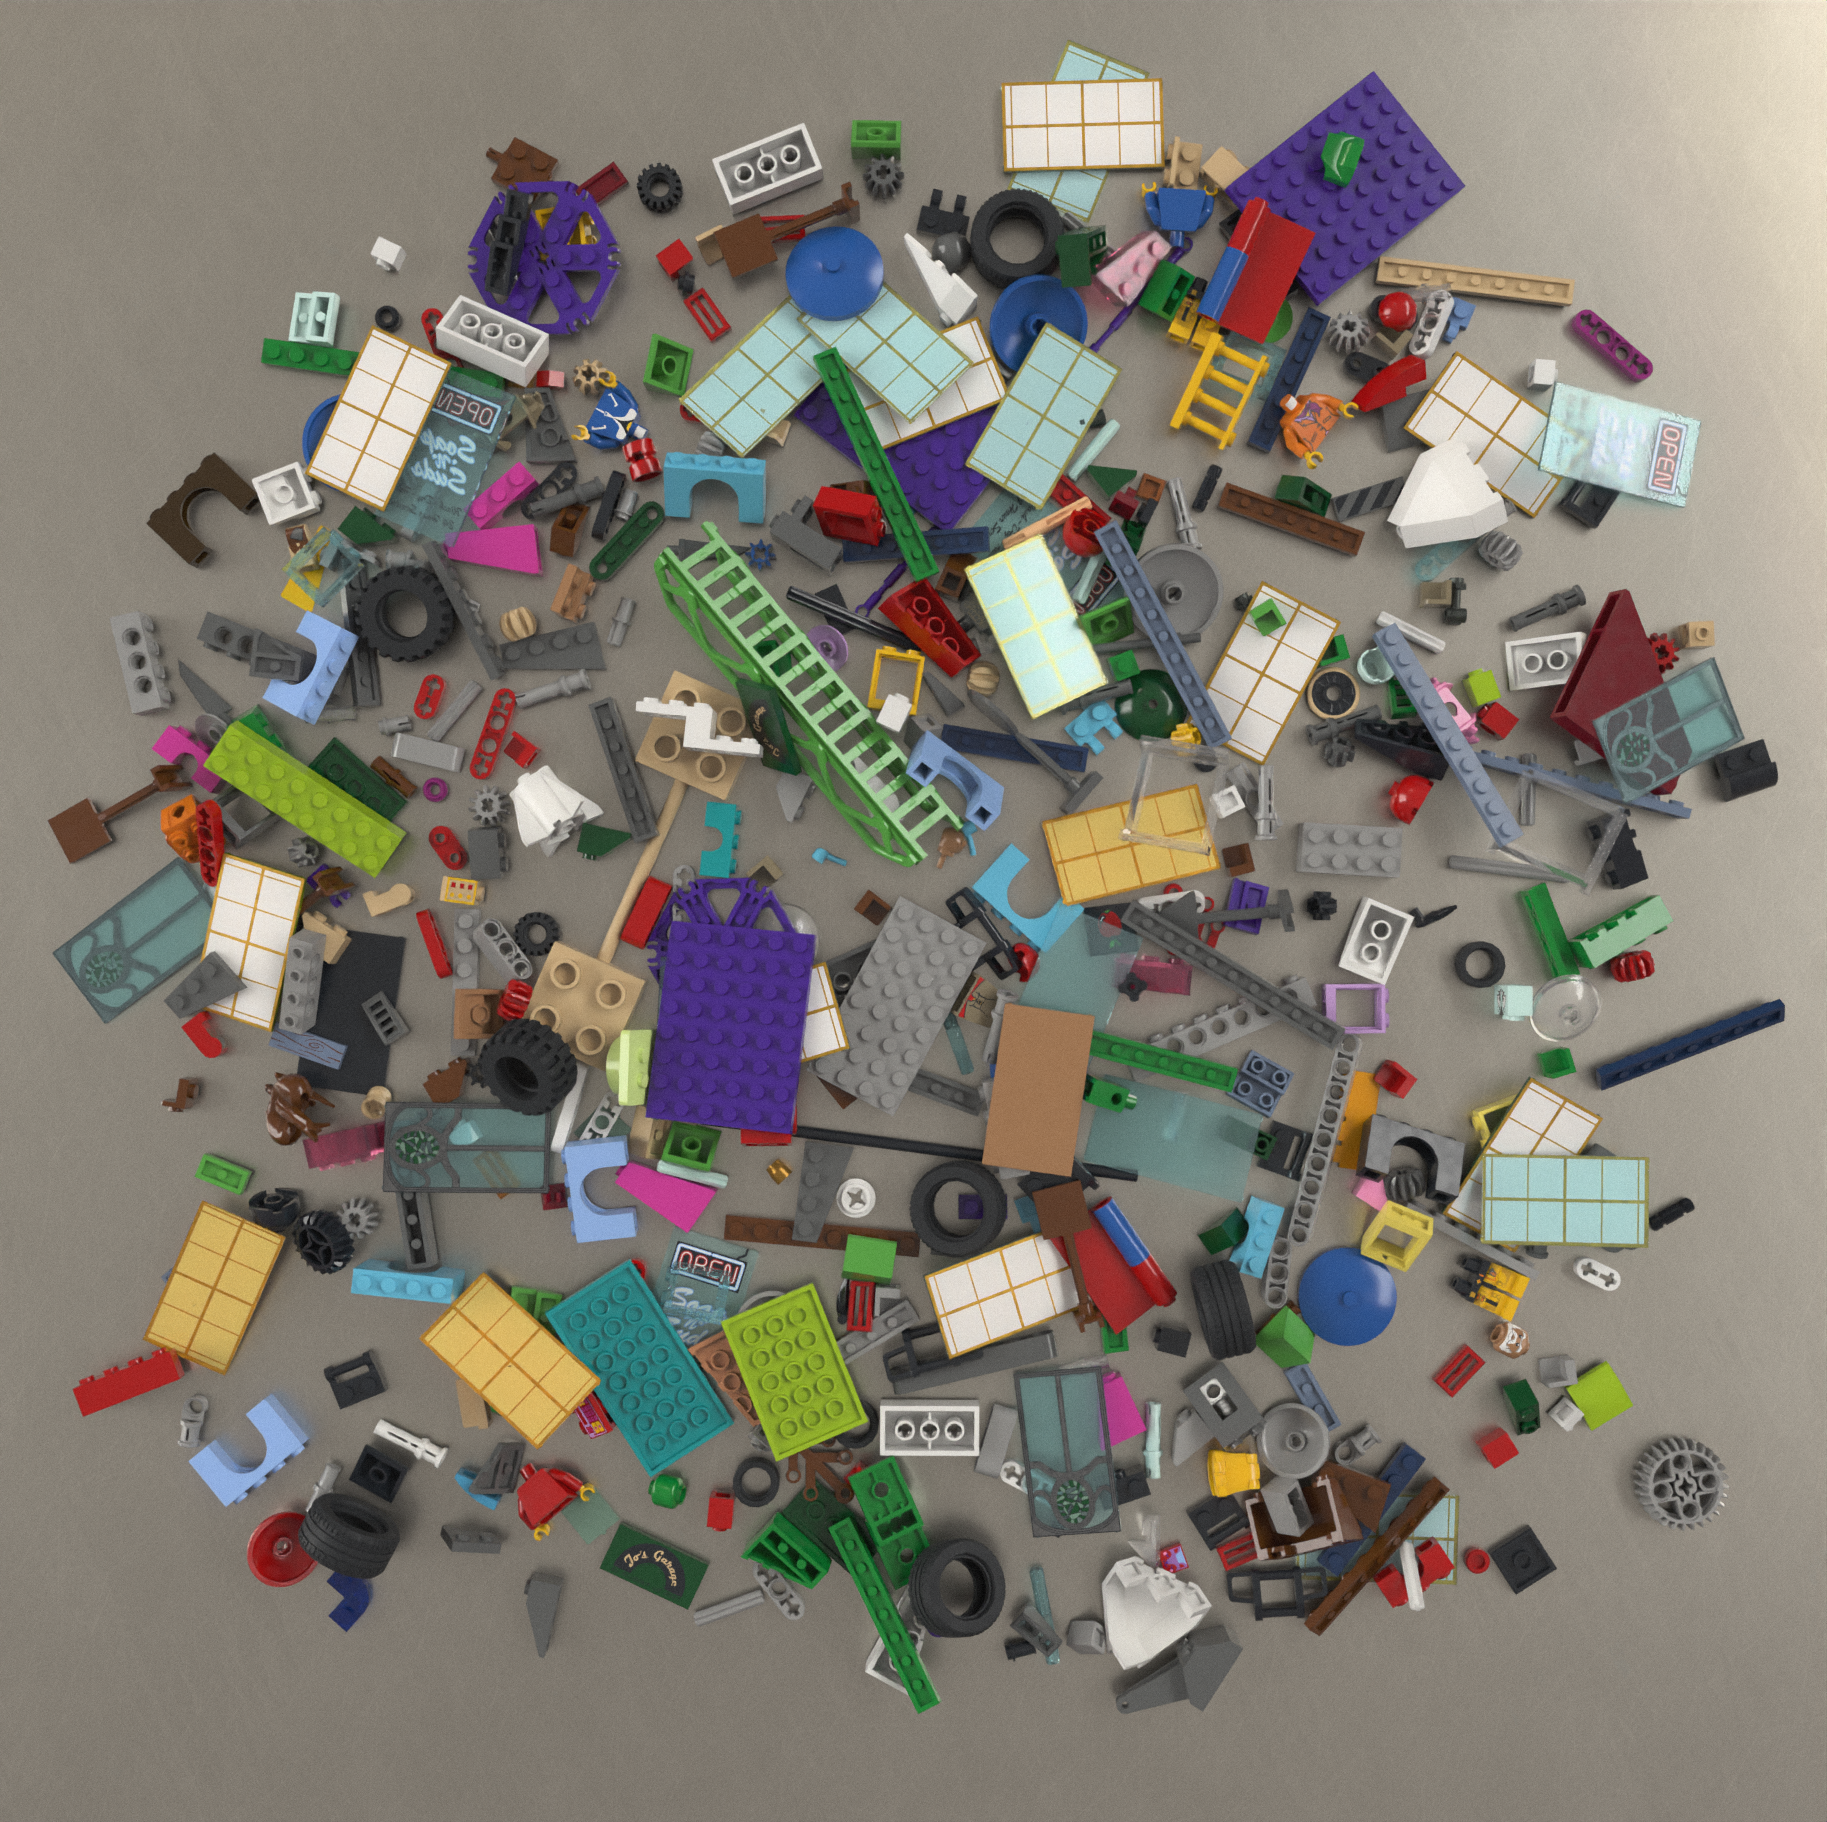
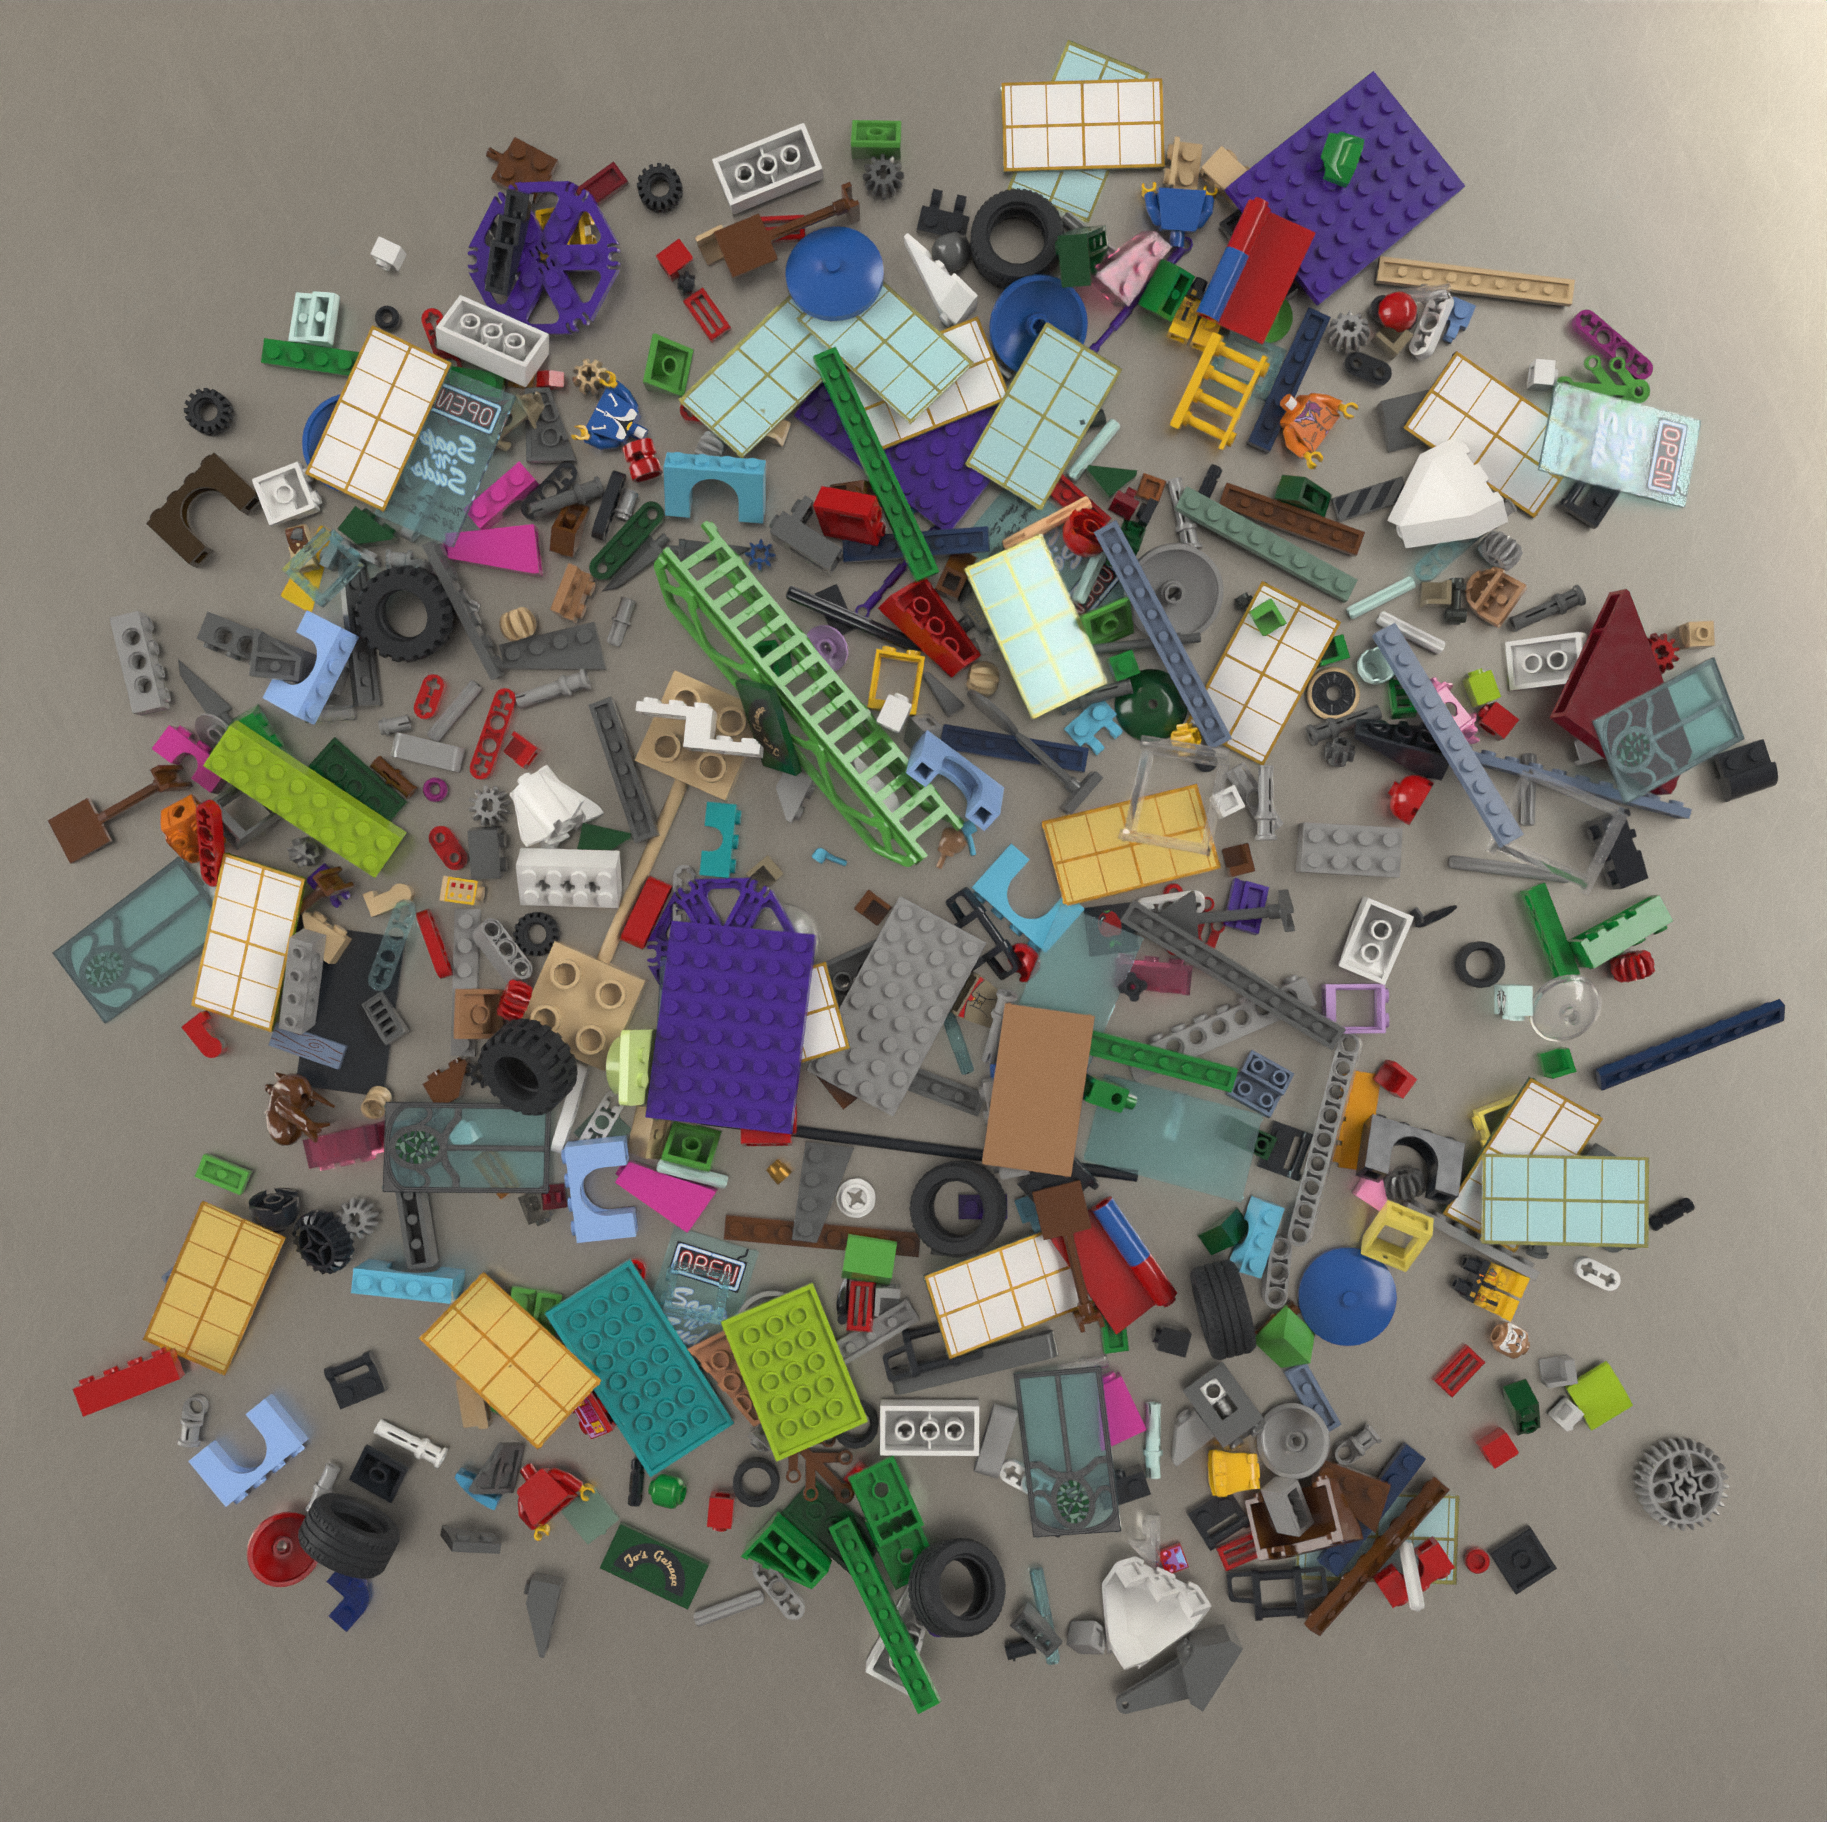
reddish brown bracket [161,1077,199,1112] -> none
dark grey wing [164,951,248,1019] -> none
black gear [1307,891,1337,921] -> none
red slope [1351,355,1427,412] -> none
none -> black tyre [184,388,234,436]
none -> clear light blue beam [368,899,417,991]
none -> white brick [516,848,622,908]
none -> clear smoke bracket [518,1193,555,1226]
none -> dark grey bar [602,533,670,591]
none -> black axle [628,1457,644,1507]
none -> sand green plate [1174,486,1358,603]
none -> light aqua axle [1346,576,1416,619]
none -> medium nougat slope [1465,567,1527,628]
none -> bright green plant [1552,355,1650,422]

